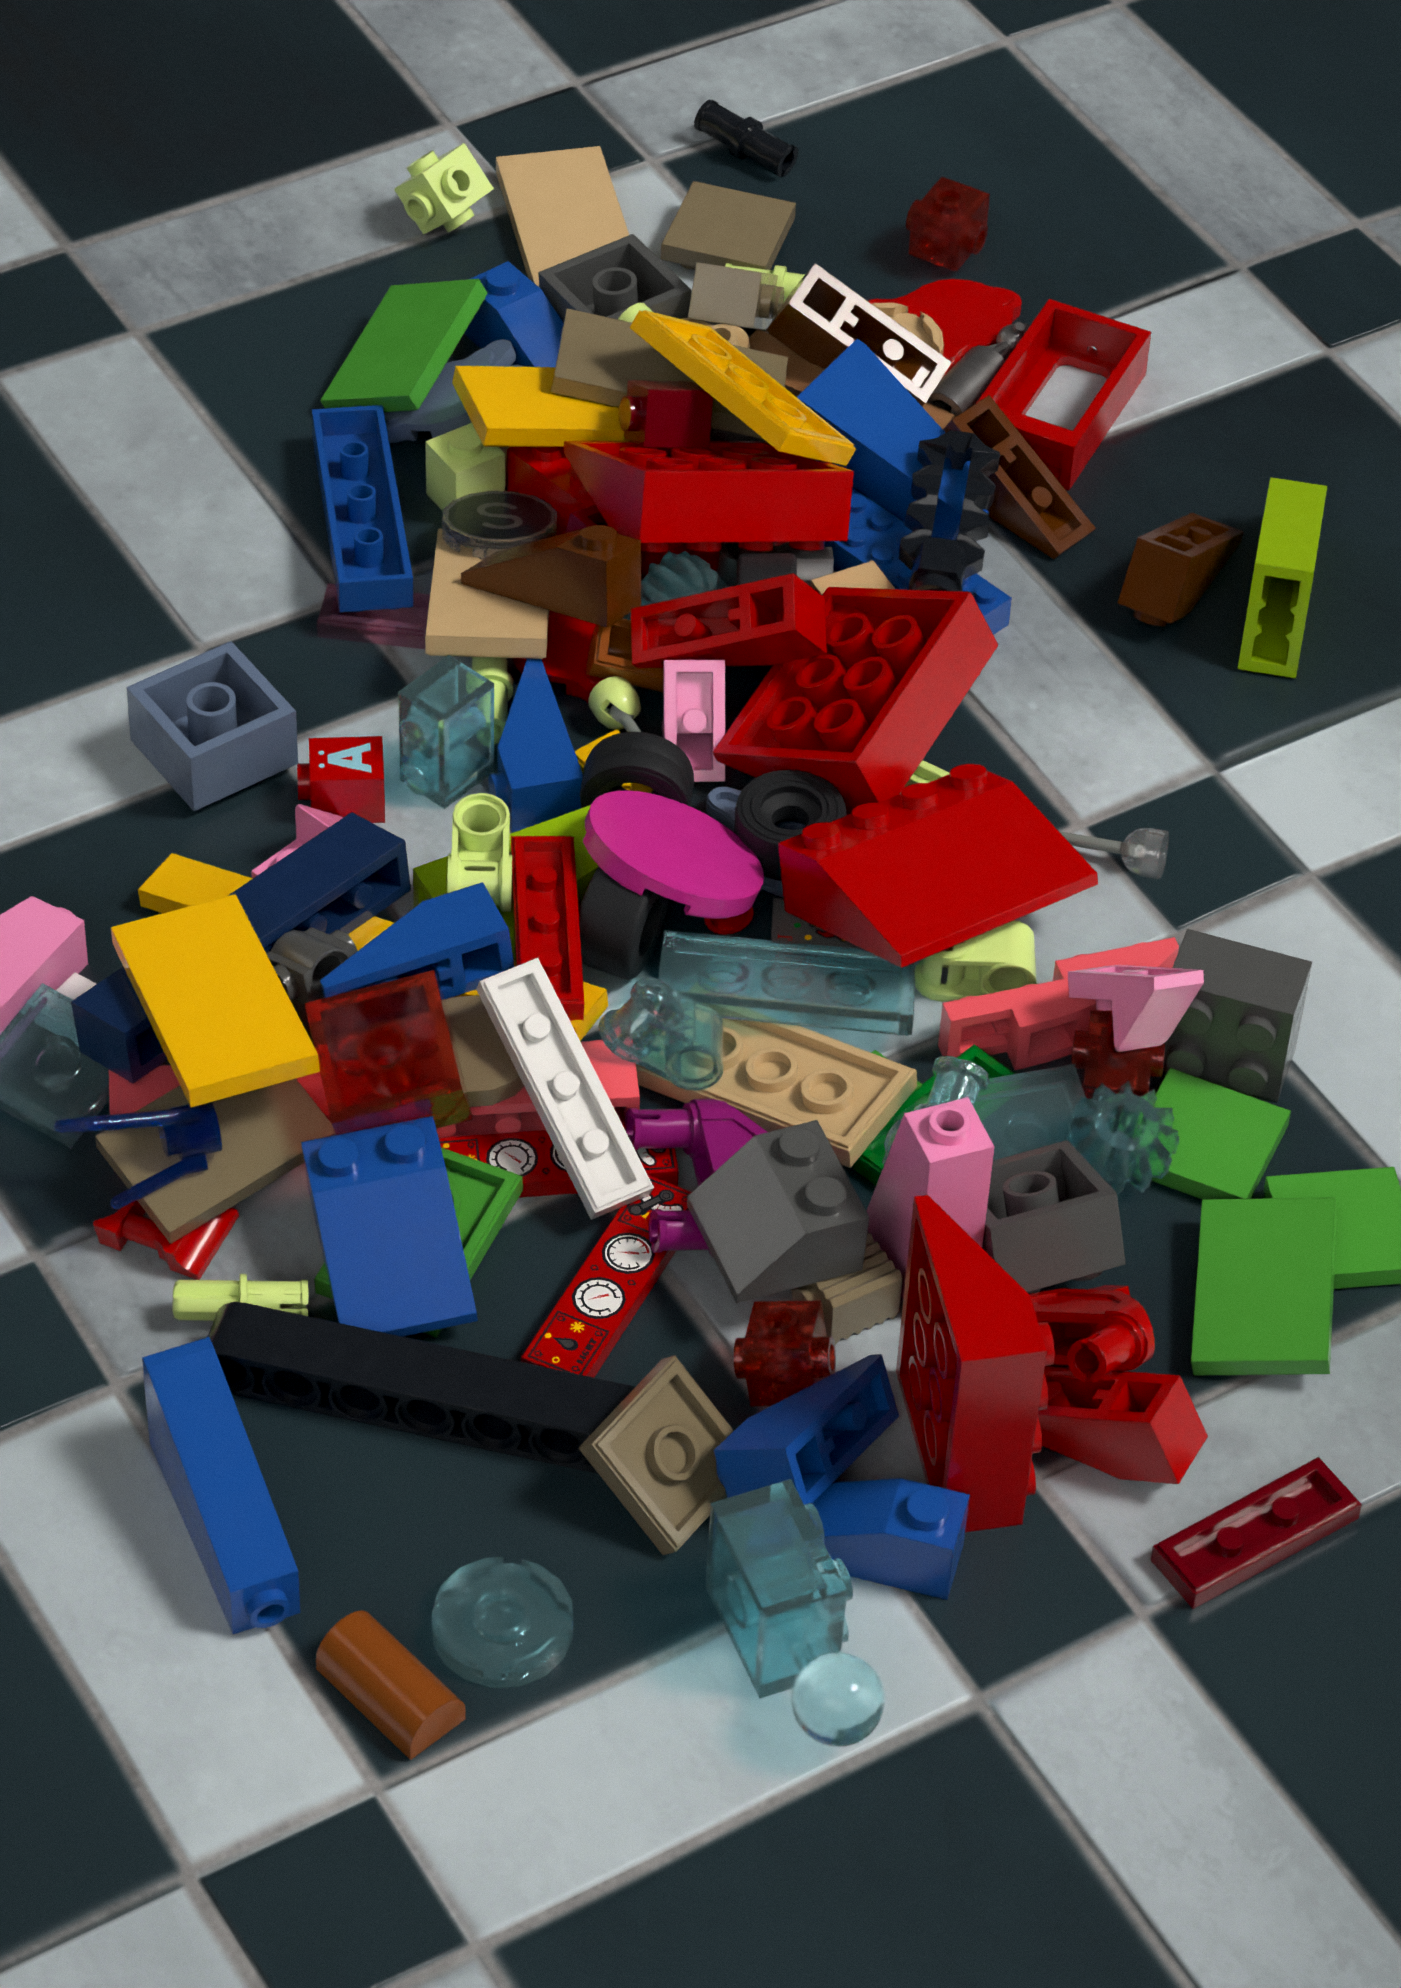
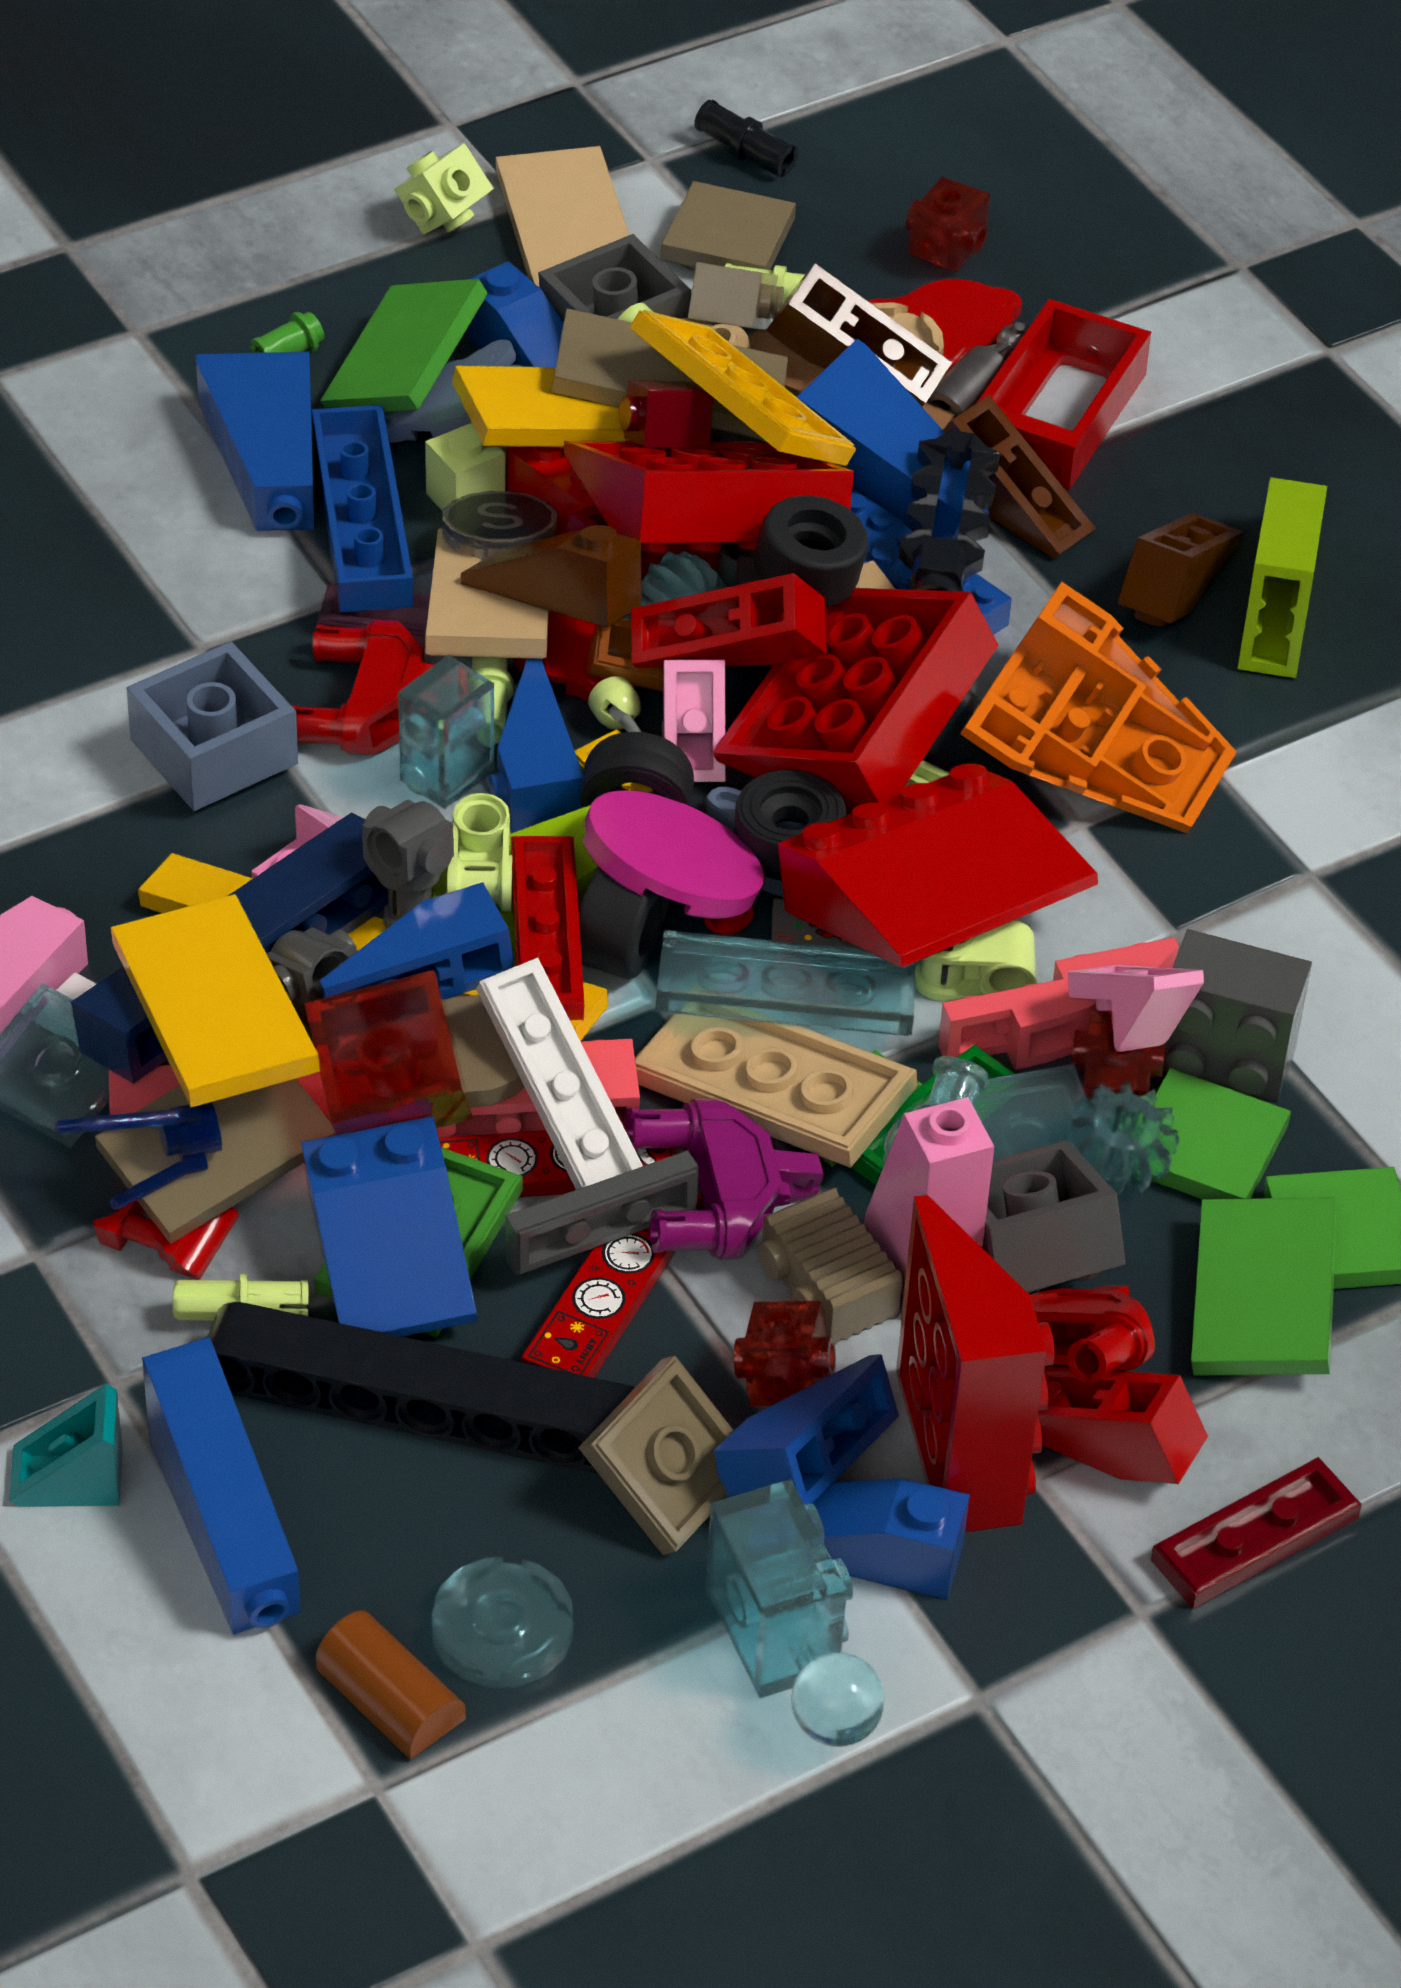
red brick [297,736,385,823] -> none
clear light blue piece [598,977,723,1090] -> none
dark grey slope [687,1120,869,1304] -> none
clear hinge [1059,828,1169,879] -> none
none -> teal slope [9,1383,123,1507]
none -> blue slope [196,352,314,531]
none -> bright green pin [250,312,325,354]
none -> red connector [291,619,469,755]
none -> dark grey connector [362,800,454,928]
none -> dark grey tile [505,1150,698,1275]
none -> black tyre [754,495,868,607]
none -> orange wedge [960,582,1237,833]

